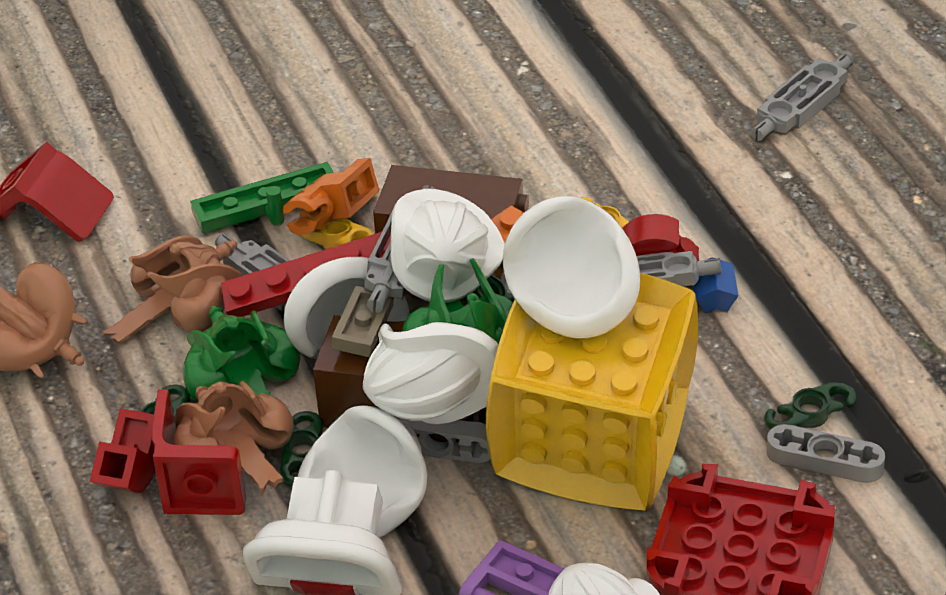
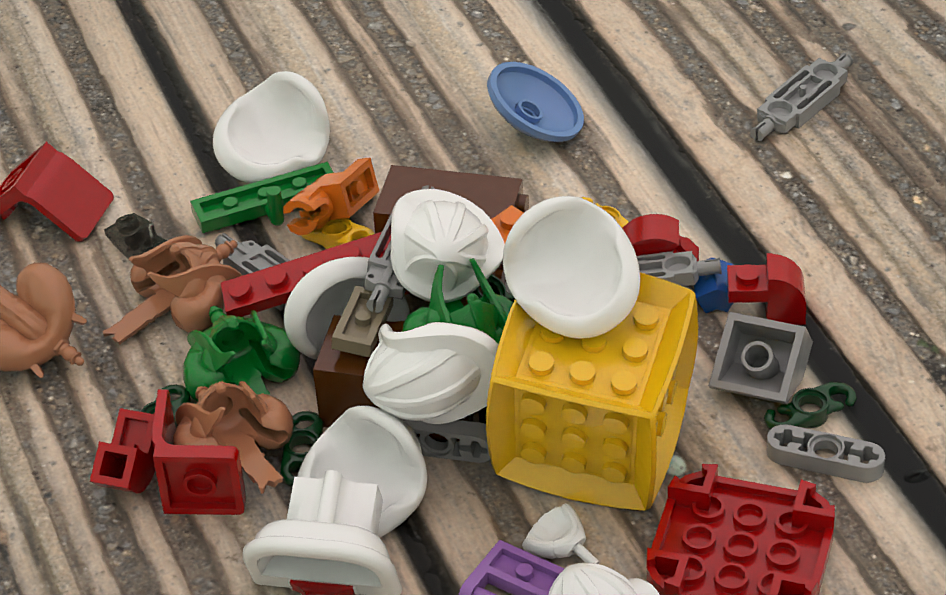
none -> clear smoke slope [104,213,167,259]
none -> white piece [213,71,330,184]
none -> medium blue dish [487,62,584,142]
none -> white piece [522,503,600,564]
none -> light grey slope [708,312,813,404]
none -> red brick [727,253,806,325]

